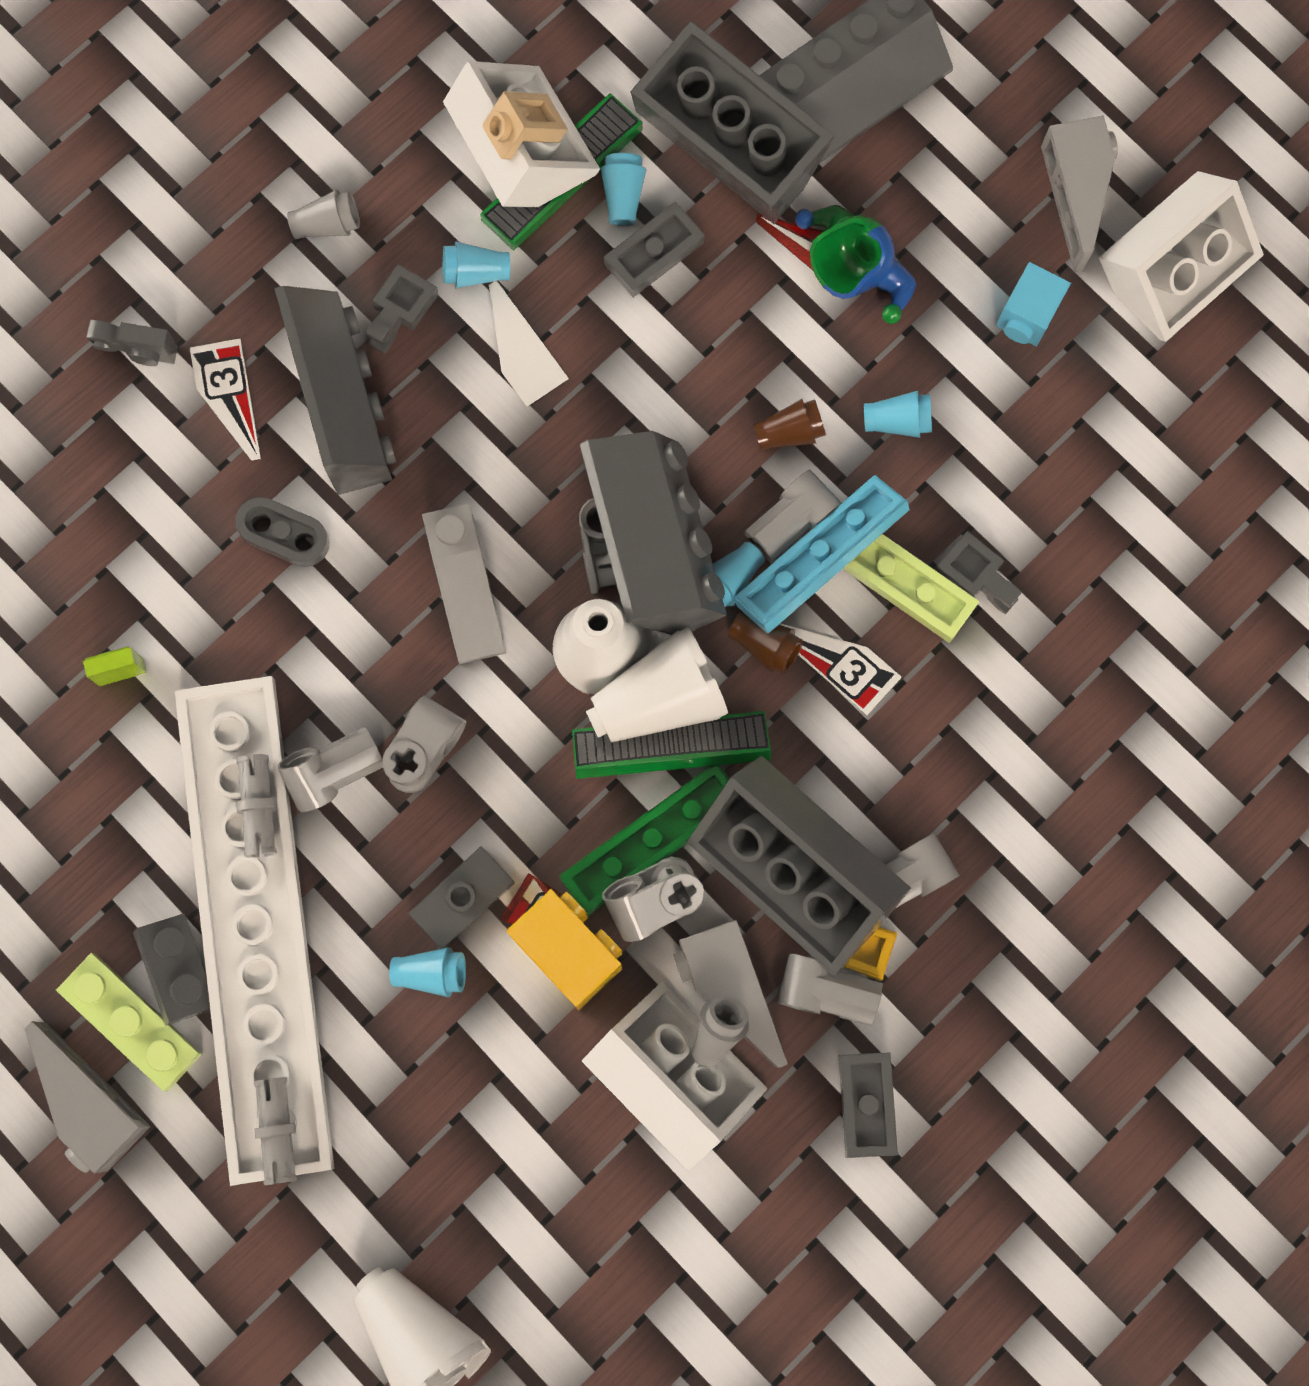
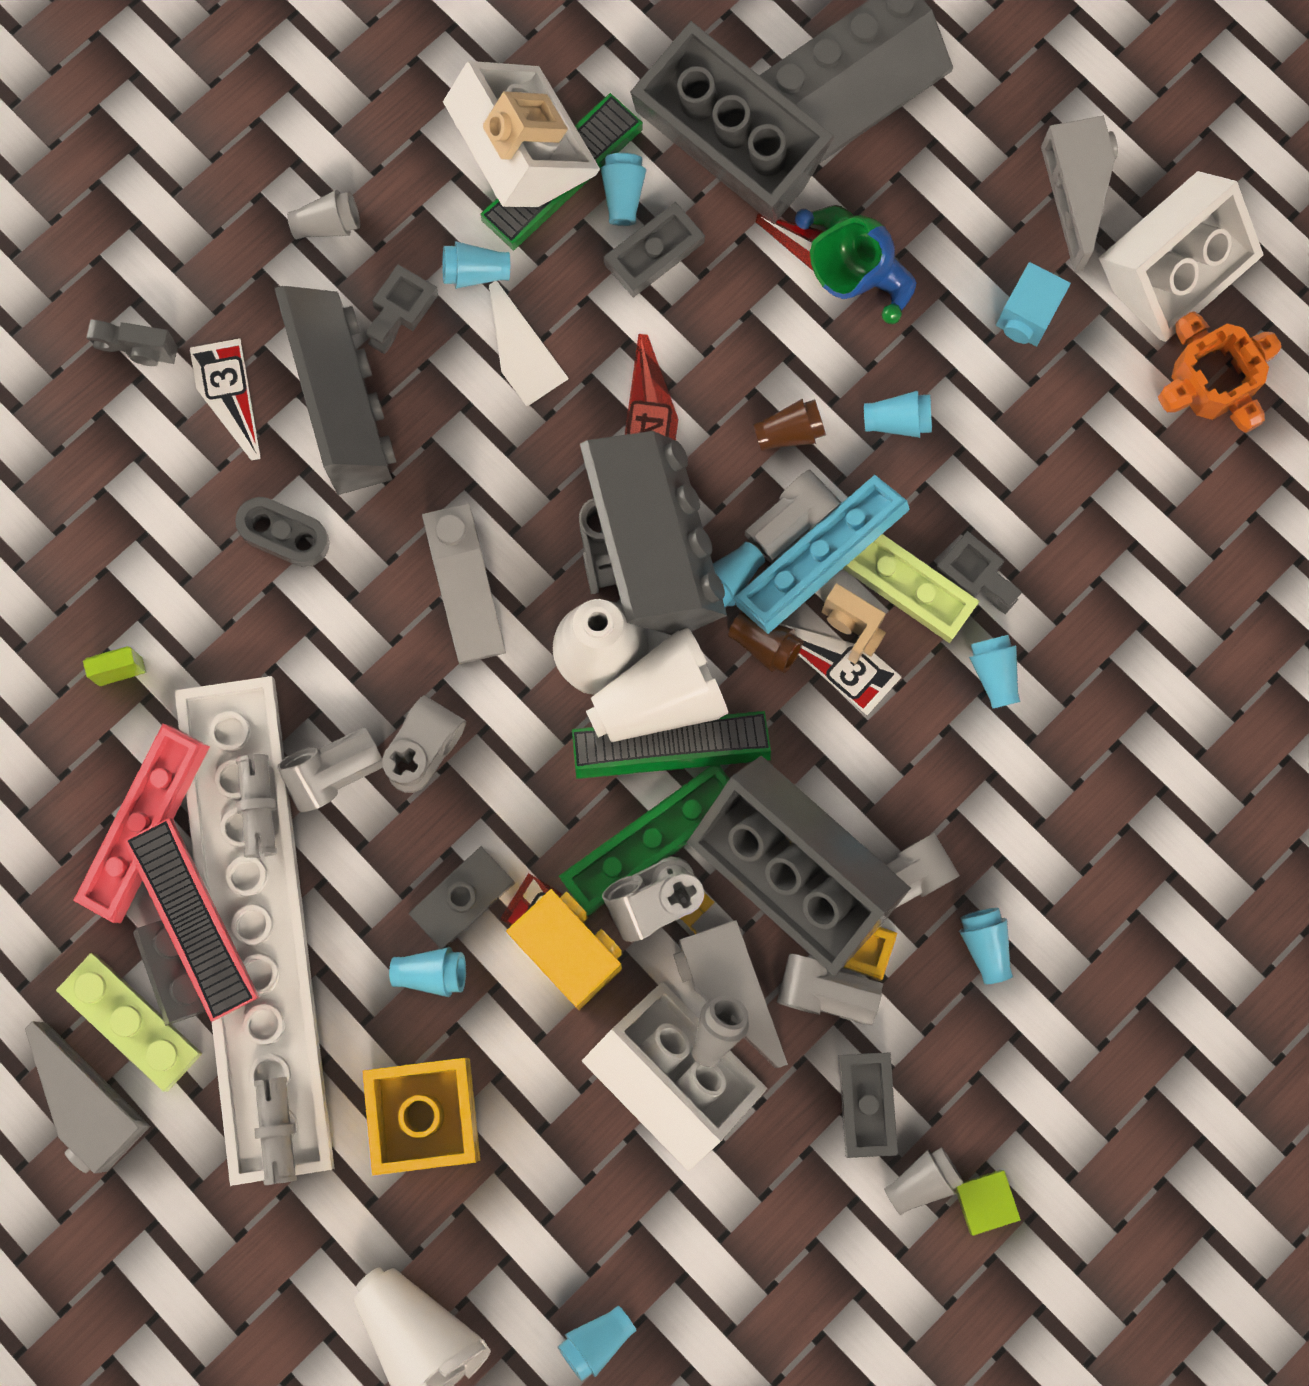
none -> coral tile [73,724,210,923]
none -> tile [123,818,260,1021]
none -> yellow brick [362,1058,480,1176]
none -> medium azure cone [557,1305,637,1381]
none -> clear red sticker [625,334,678,441]
none -> yellow piece [680,892,715,934]
none -> tan bracket [822,583,886,664]
none -> light grey cone [884,1147,964,1215]
none -> lime tile [955,1170,1021,1236]
none -> medium azure cone [959,908,1013,984]
none -> medium azure cone [969,635,1021,709]
none -> orange piece [1158,311,1282,433]

